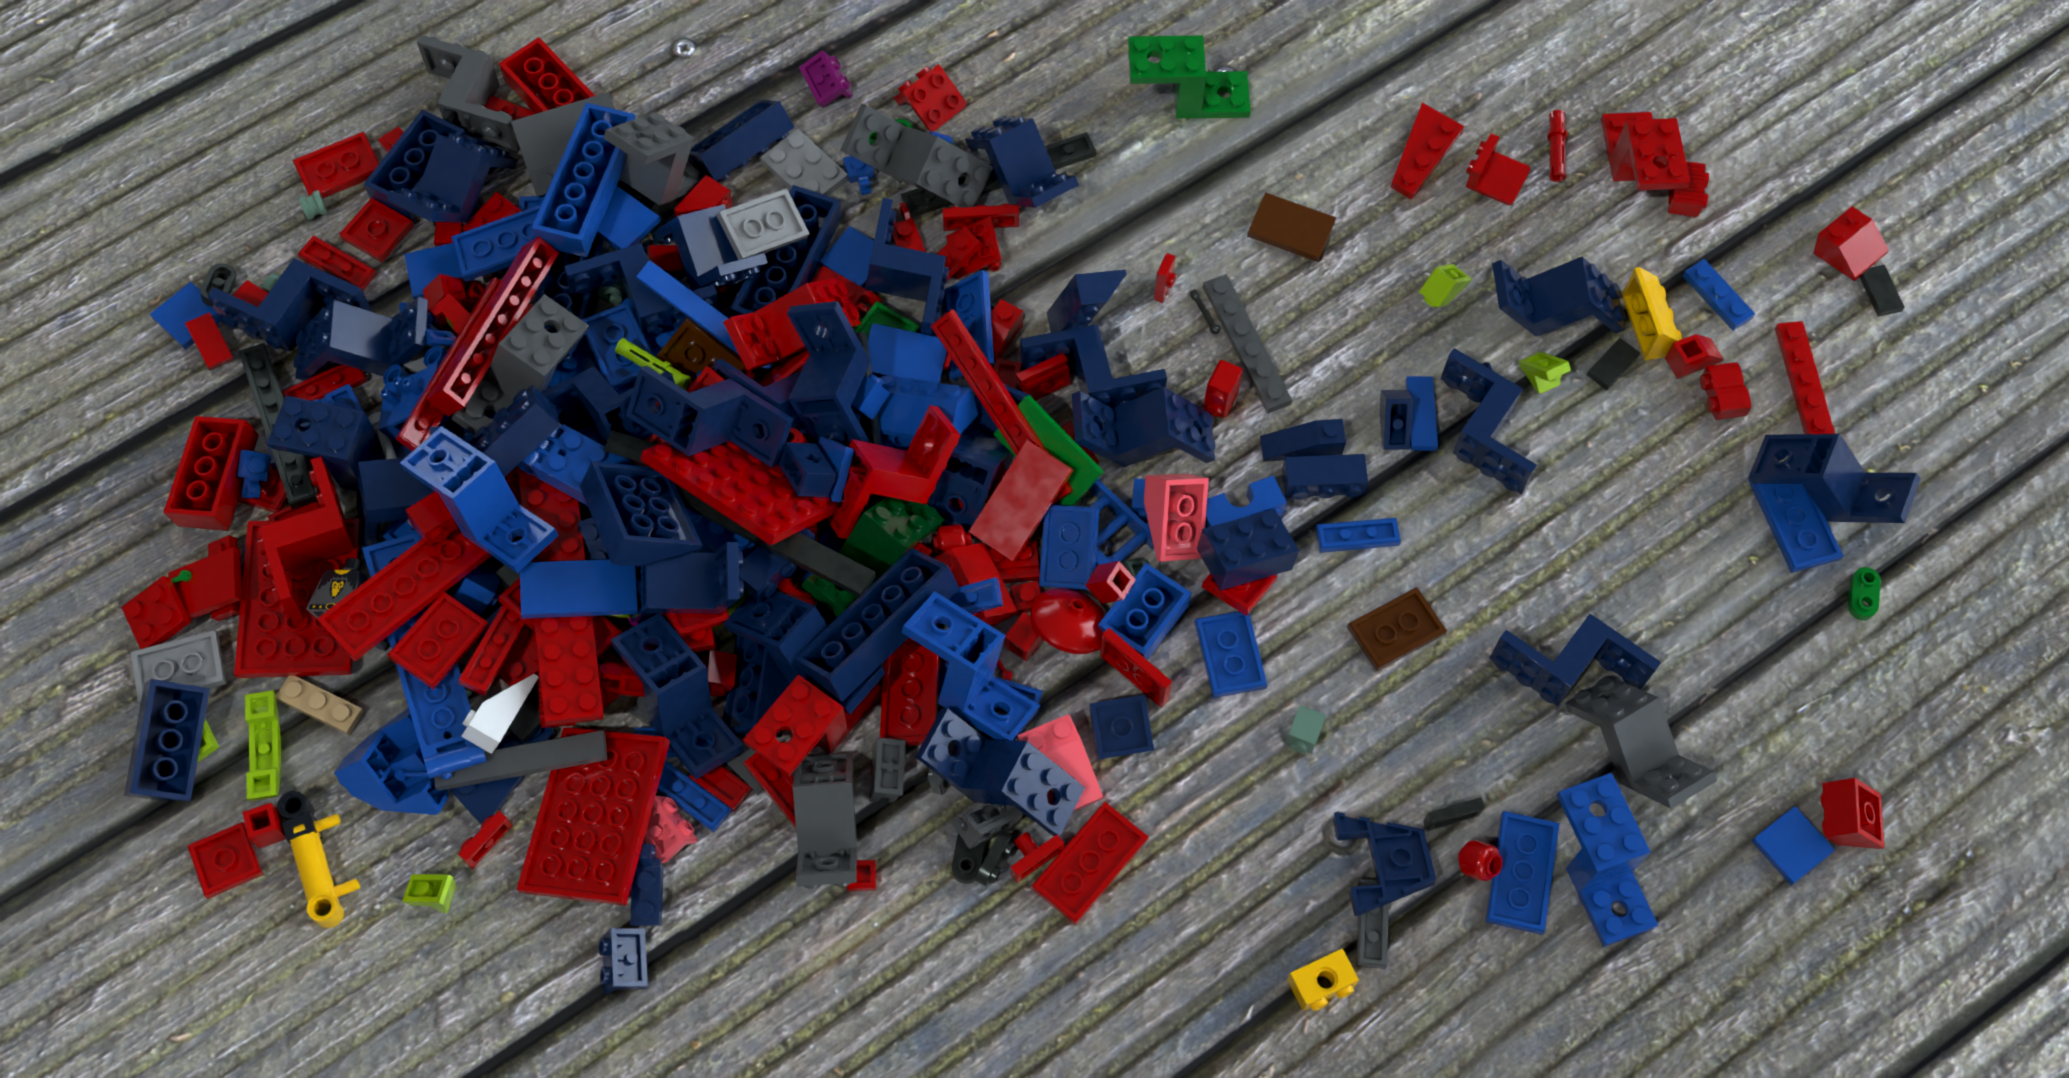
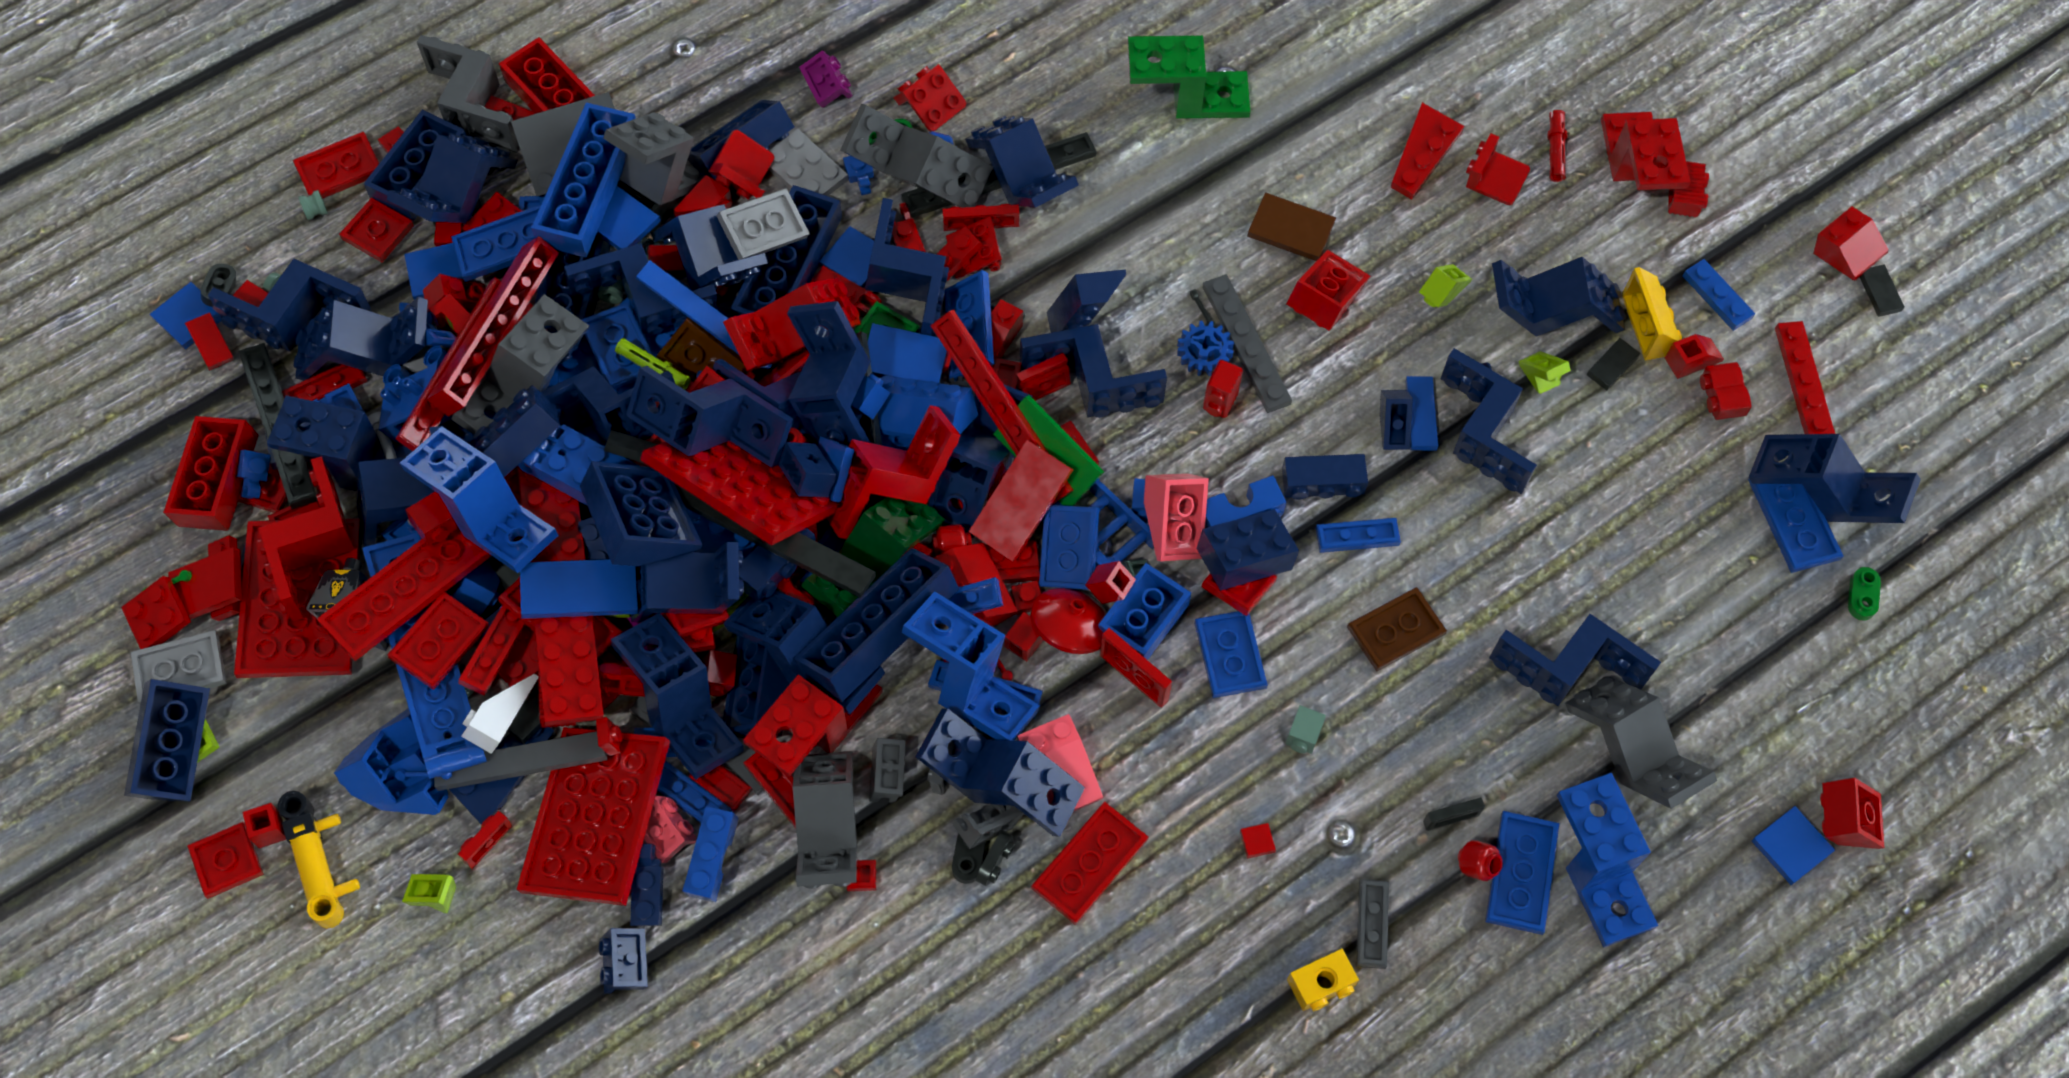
lime slope [245,690,281,801] -> none
tan plate [276,676,365,736] -> none
red tile [298,235,377,291] -> none
red plate [880,638,941,746] -> none
red tile [1010,832,1064,883] -> none
dark blue bracket [1071,387,1215,467] -> none
dark blue hinge [1089,694,1154,760] -> none
red plate [1154,253,1177,303] -> none
dark blue slope [1260,419,1346,462] -> none
dark blue wing [1333,812,1436,916] -> none
none -> red plate [596,717,622,756]
none -> blue arch [682,806,739,903]
none -> red bracket [709,130,774,201]
none -> blue gear [1177,321,1234,376]
none -> red tile [1240,823,1276,859]
none -> red slope [1286,250,1370,331]

